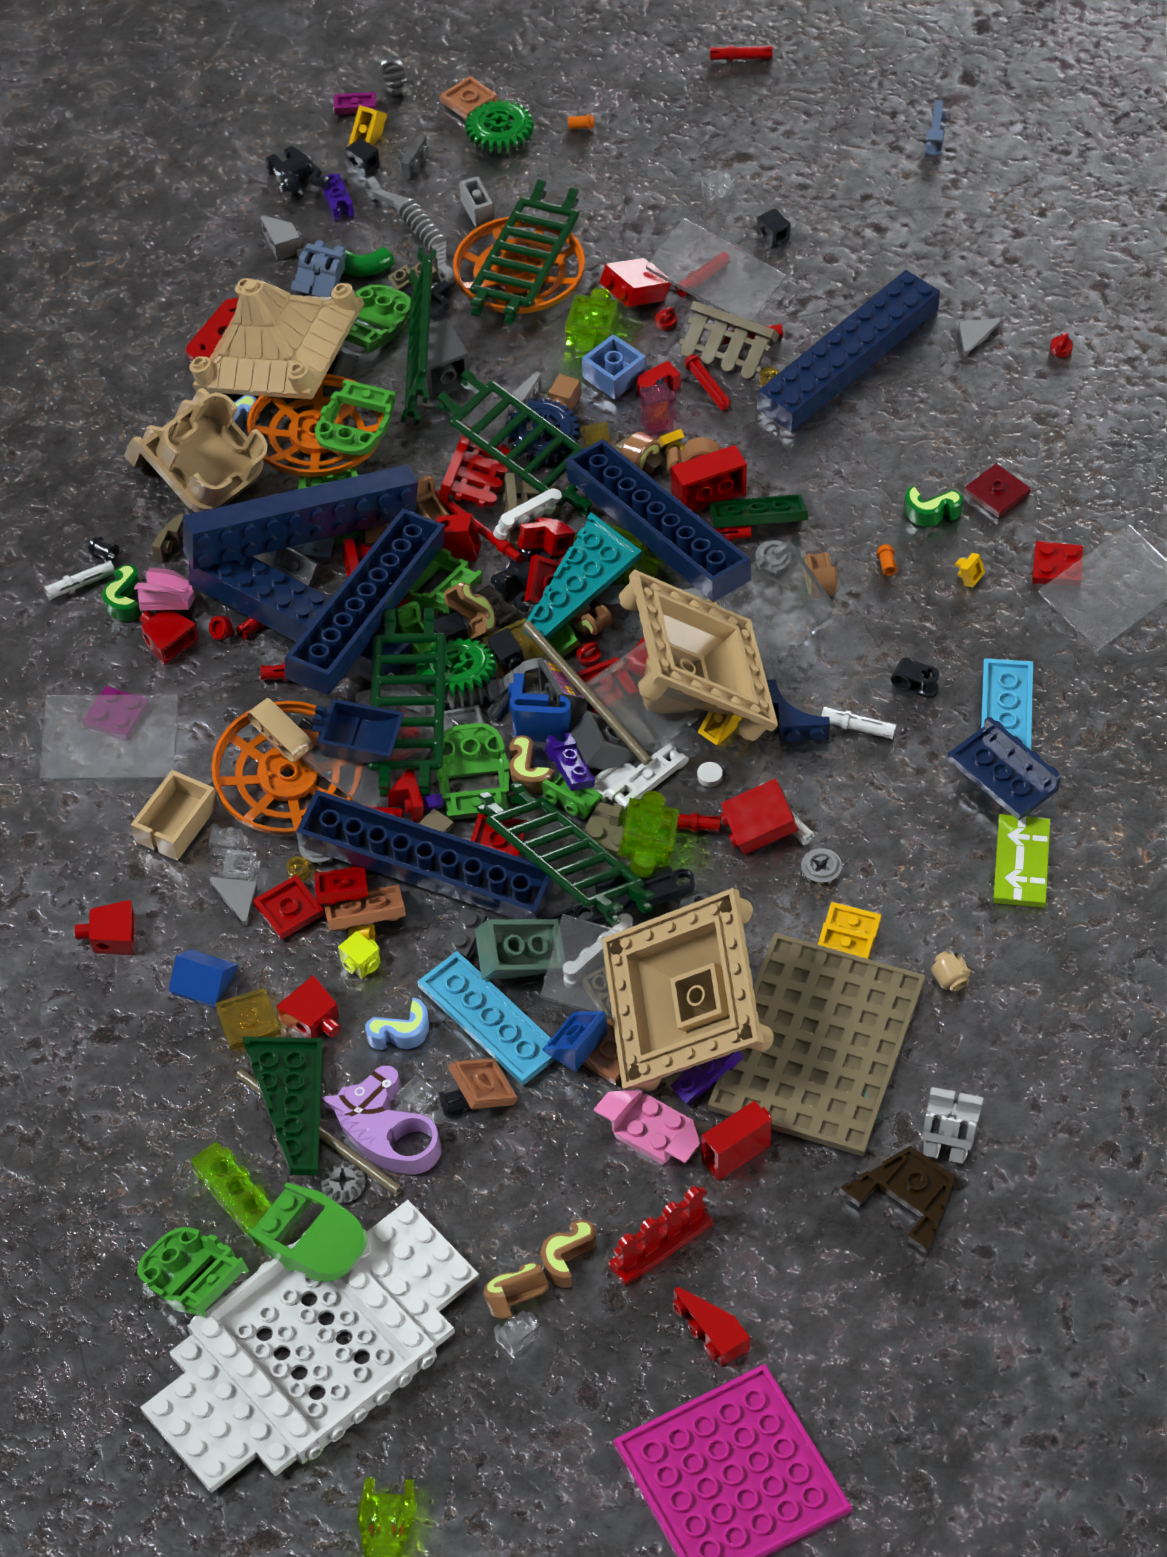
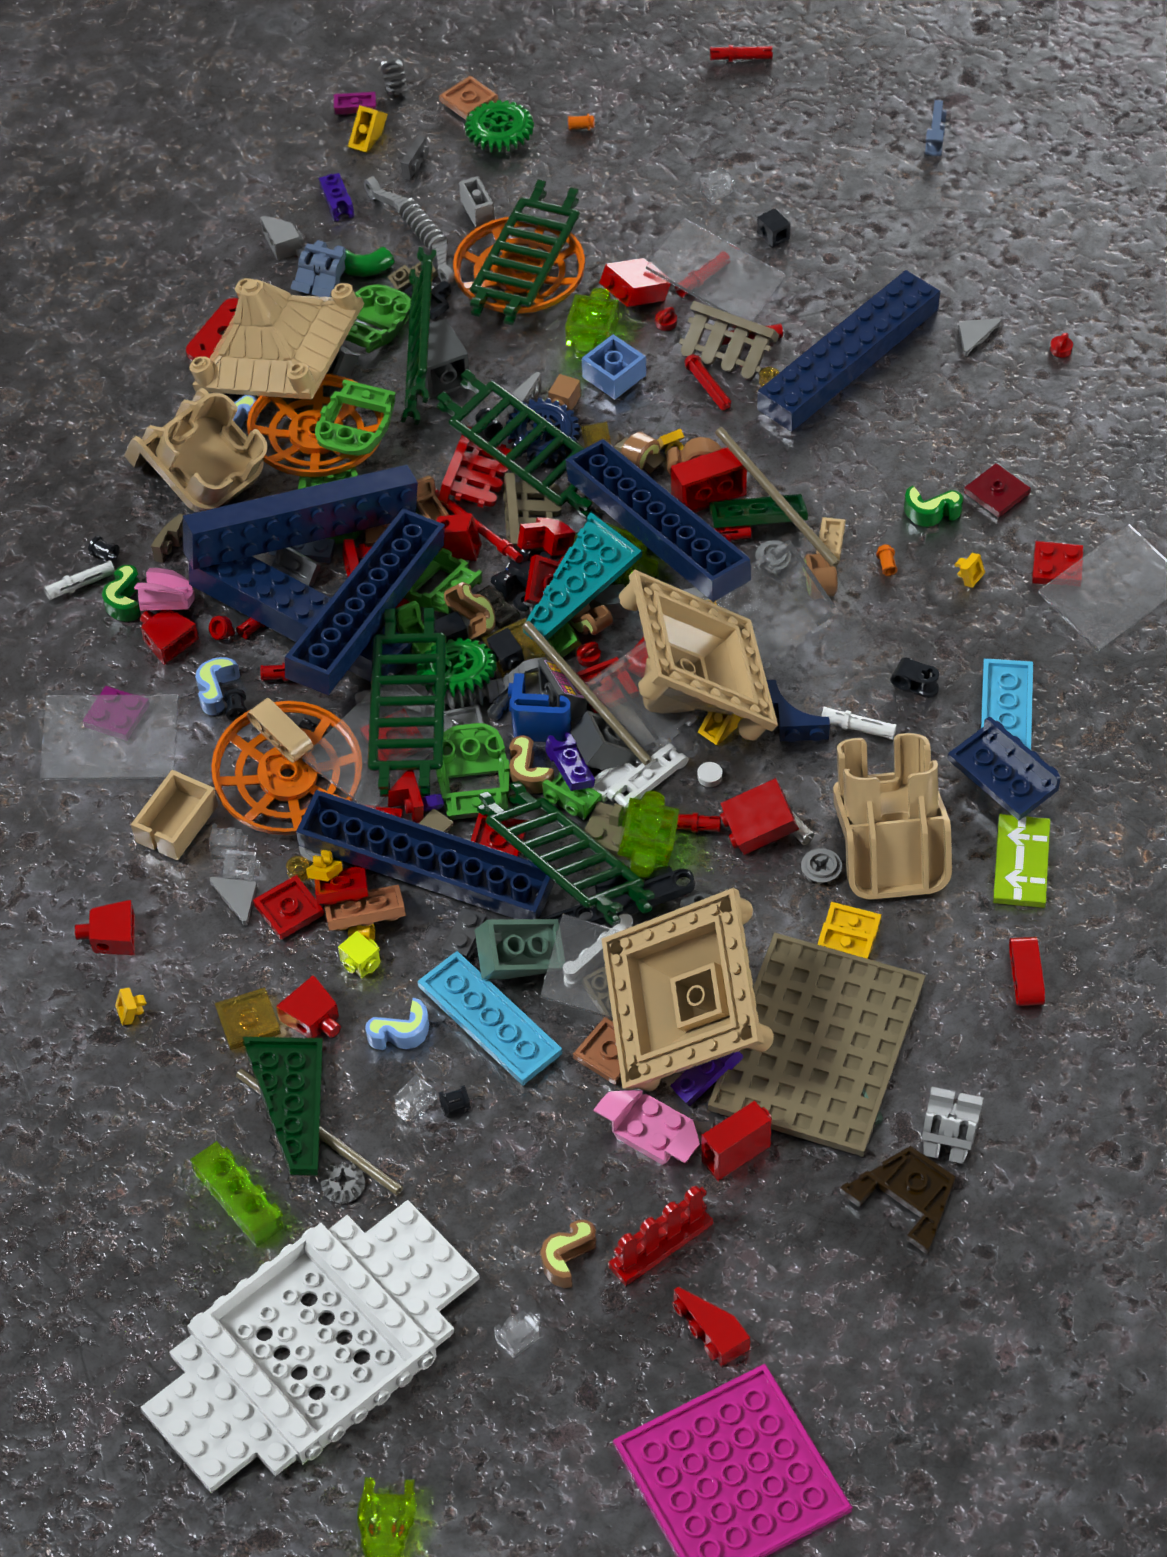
bright green slope [137,1227,249,1317] -> none
blue slope [168,949,238,1008] -> none
bright green slope [247,1182,368,1282] -> none
black animal [266,146,330,197] -> none
dark blue piece [312,698,404,763] -> none
lavender animal [322,1066,442,1175] -> none
black brick [345,138,380,176] -> none
nougat plate [448,1058,518,1109] -> none
medium nougat animal [483,1263,548,1319] -> none
white plate [493,488,562,540] -> none
blue slope [542,1011,607,1072] -> none
red leg [637,360,681,400] -> none
clear pink brick [640,382,677,436] -> none
tan head [931,951,971,992] -> none
none -> yellow tile [115,988,147,1026]
none -> light blue animal [196,657,240,716]
none -> black bush [224,689,247,721]
none -> yellow tile [306,850,343,881]
none -> black bush [475,408,503,438]
none -> dark tan piece [715,427,840,567]
none -> tan plate [816,517,846,561]
none -> tan piece [833,733,952,899]
none -> red beam [1009,937,1045,1006]

